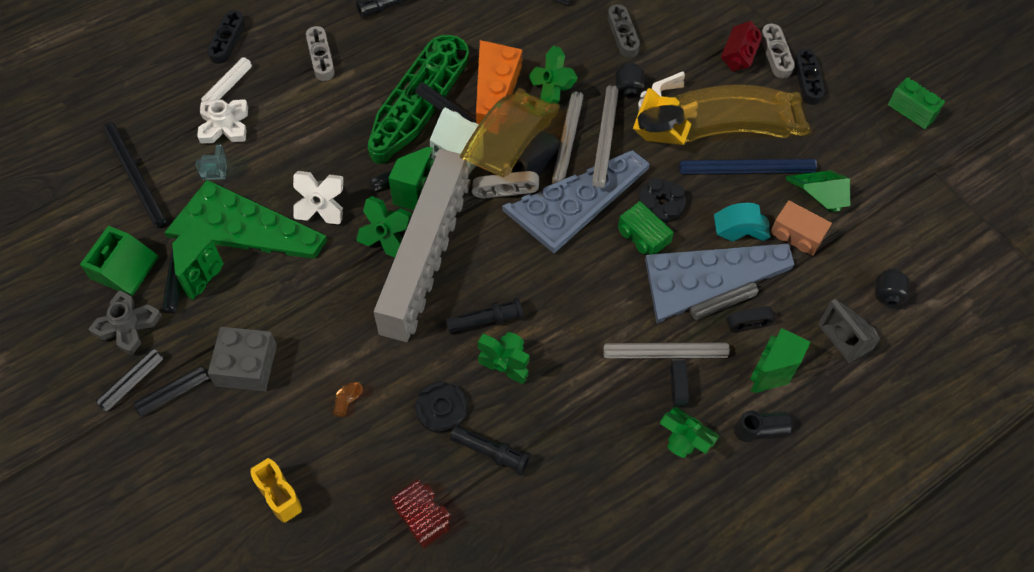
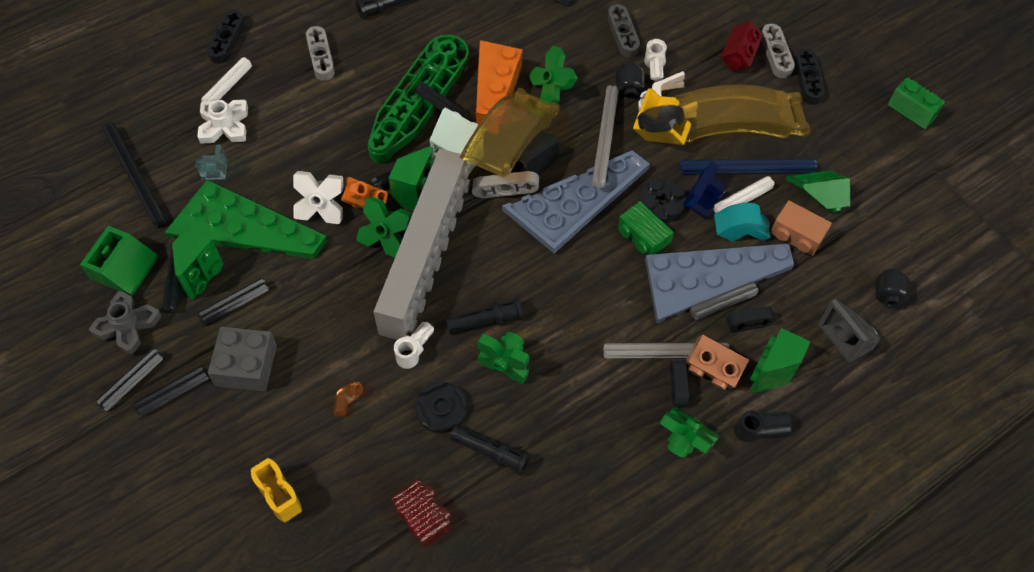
light grey axle [552,91,583,184] -> none
none -> black axle [197,278,269,325]
none -> orange hips [341,177,388,209]
none -> white axle [394,322,434,369]
none -> white axle [644,39,667,82]
none -> clear blue panel [683,160,726,219]
none -> nougat brick [686,335,749,390]
none -> white axle [713,176,775,213]

